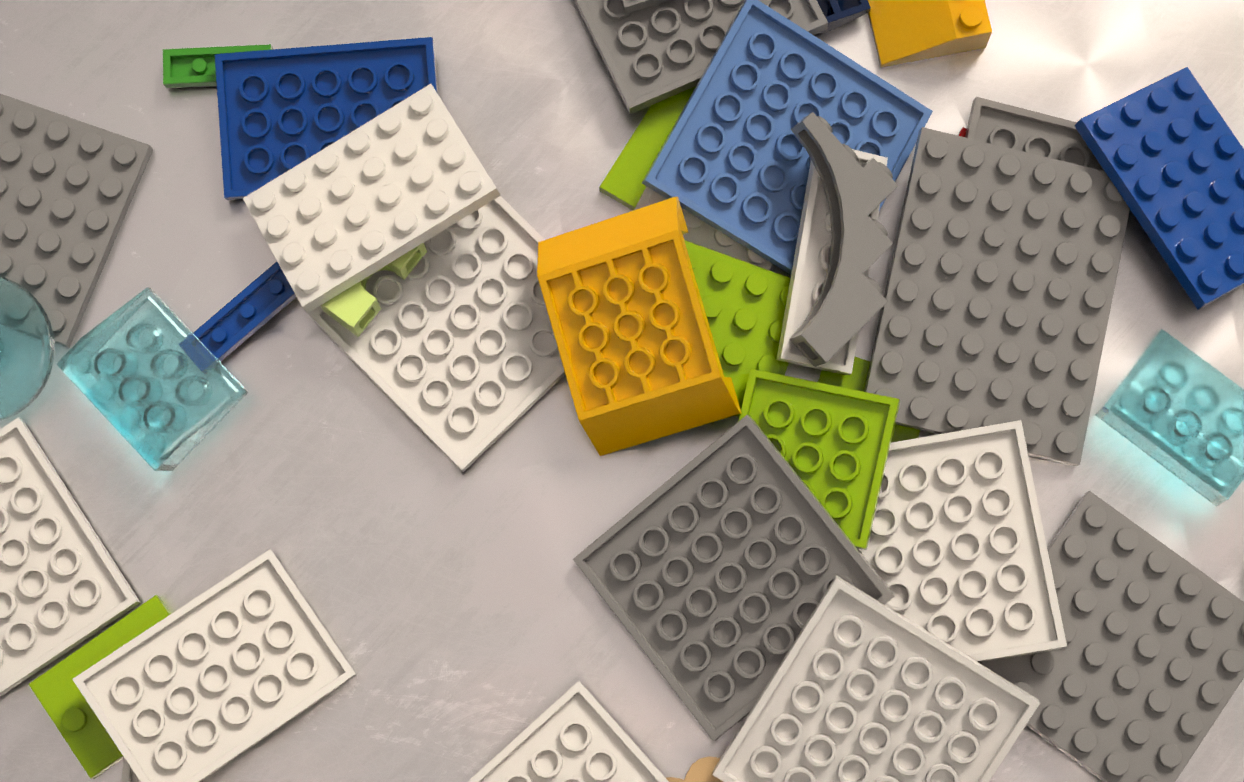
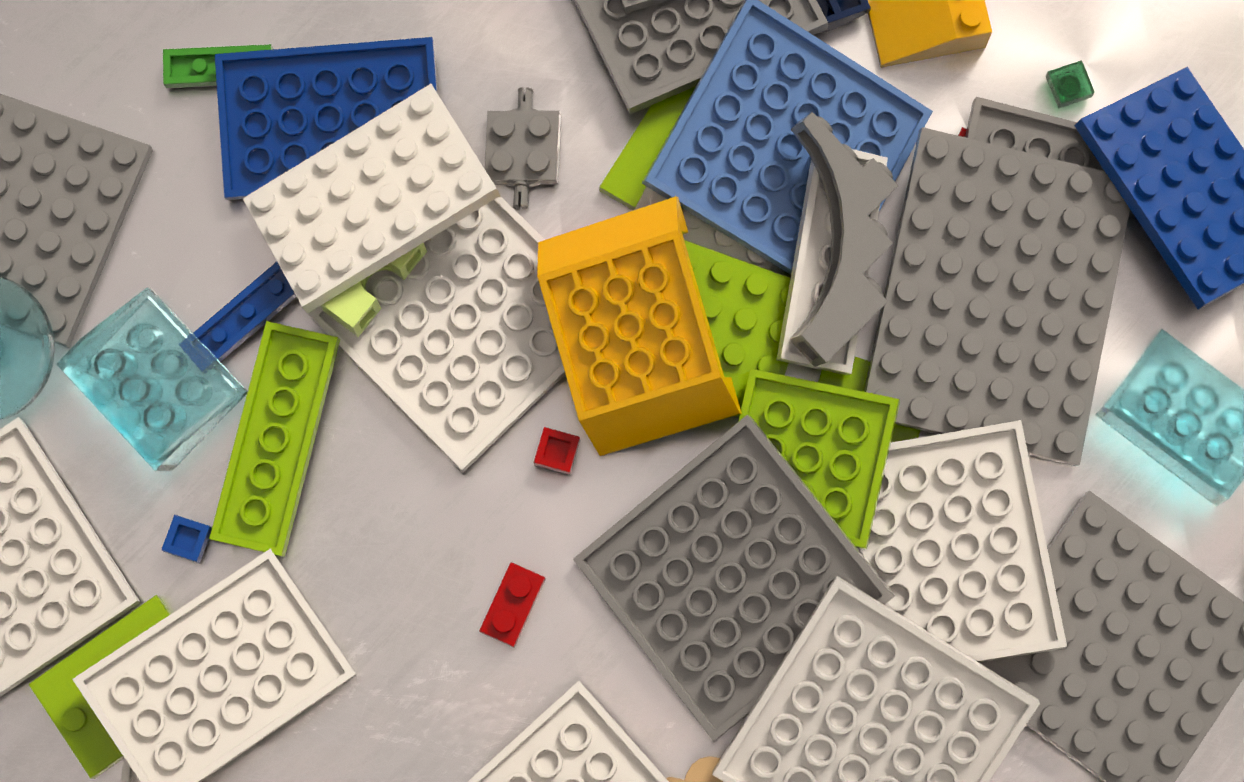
none -> blue plate [161,514,212,564]
none -> lime plate [209,321,340,557]
none -> red plate [479,562,546,648]
none -> light grey plate [485,87,561,210]
none -> red plate [534,427,580,475]
none -> clear green plate [1045,60,1095,109]

